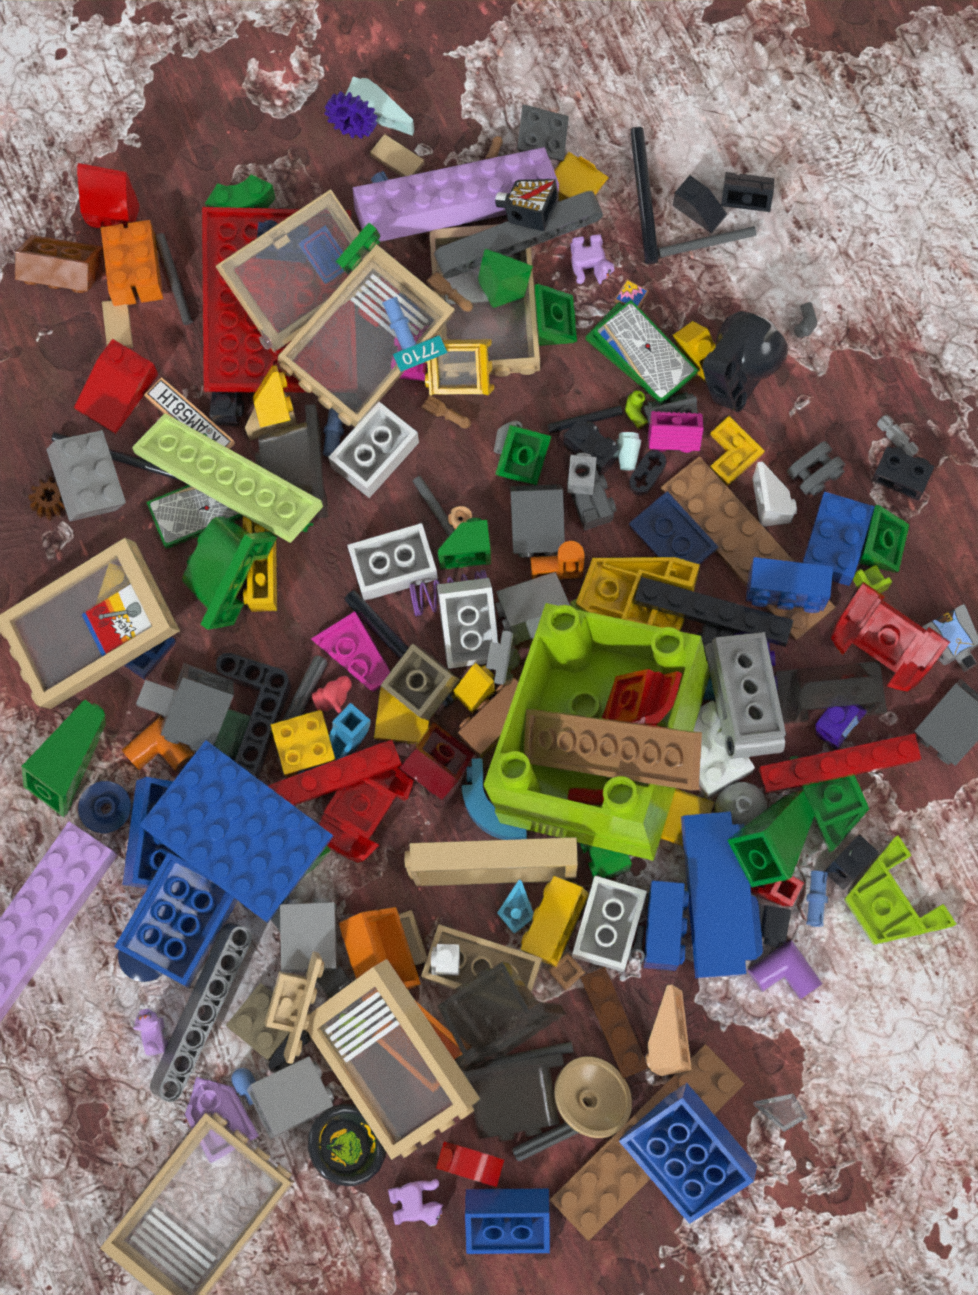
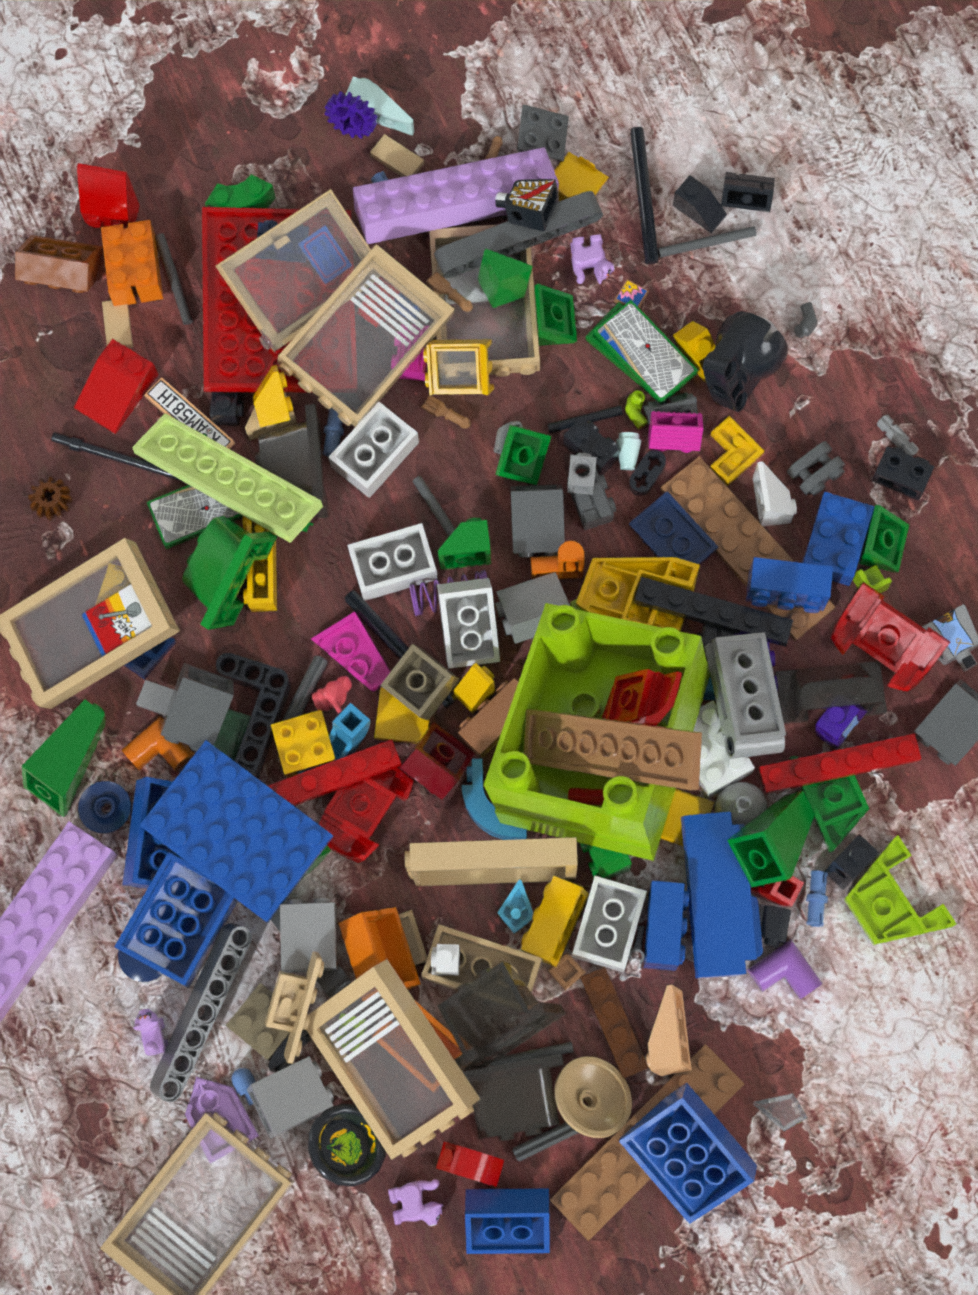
light grey brick [46,430,126,522] -> none
green plate [336,223,381,275] -> none
medium blue pin [382,297,417,350] -> none
teal sticker [393,335,448,372] -> none
light nougat plate [448,506,472,529] -> none
light grey plate [486,631,520,685] -> none

